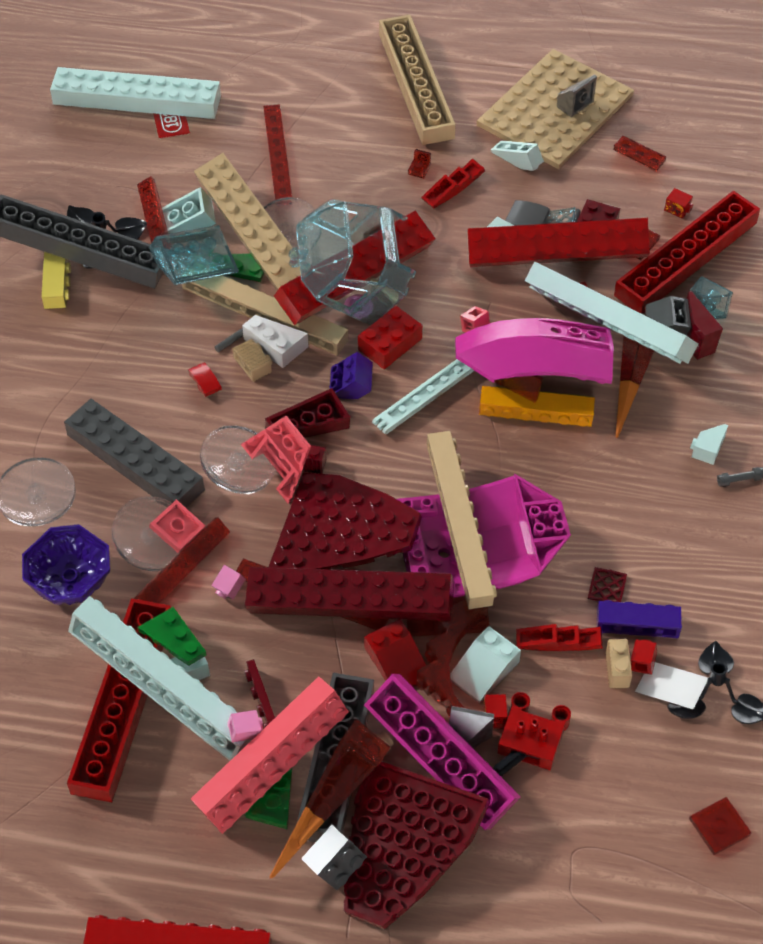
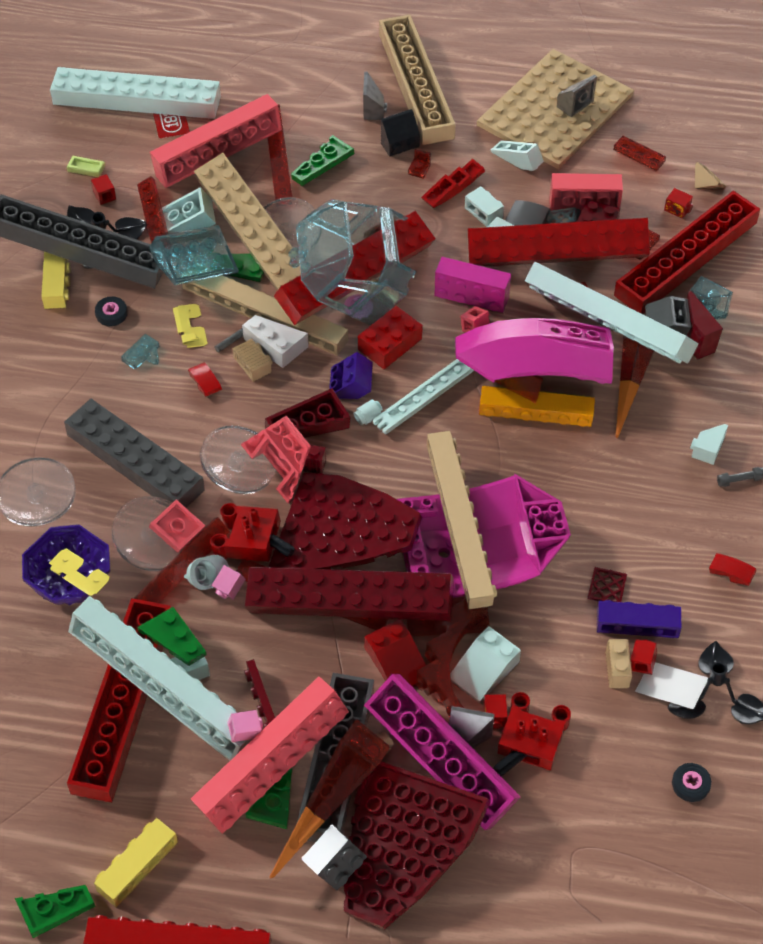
red slope [516,624,603,651] -> none
clear red tile [689,797,751,855] -> none
none -> green wing [15,885,96,938]
none -> light yellow piece [49,548,110,596]
none -> yellowish green tile [67,156,105,177]
none -> red brick [91,174,117,205]
none -> light yellow brick [94,818,178,907]
none -> black bush [95,296,128,326]
none -> clear light blue plate [121,334,160,370]
none -> coral brick [150,94,282,188]
none -> light yellow piece [173,304,208,348]
none -> light aqua piece [184,555,229,590]
none -> red piece [210,503,295,562]
none -> green wing [291,135,355,186]
none -> light aqua brick [353,399,383,425]
none -> flat silver slope [363,72,387,120]
none -> black slope [381,109,420,157]
none -> dark pink brick [434,257,511,313]
none -> light aqua brick [465,186,504,227]
none -> coral brick [549,173,623,213]
none -> black bush [672,763,712,802]
none -> tan slope [695,162,727,189]
none -> red slope [709,553,757,586]

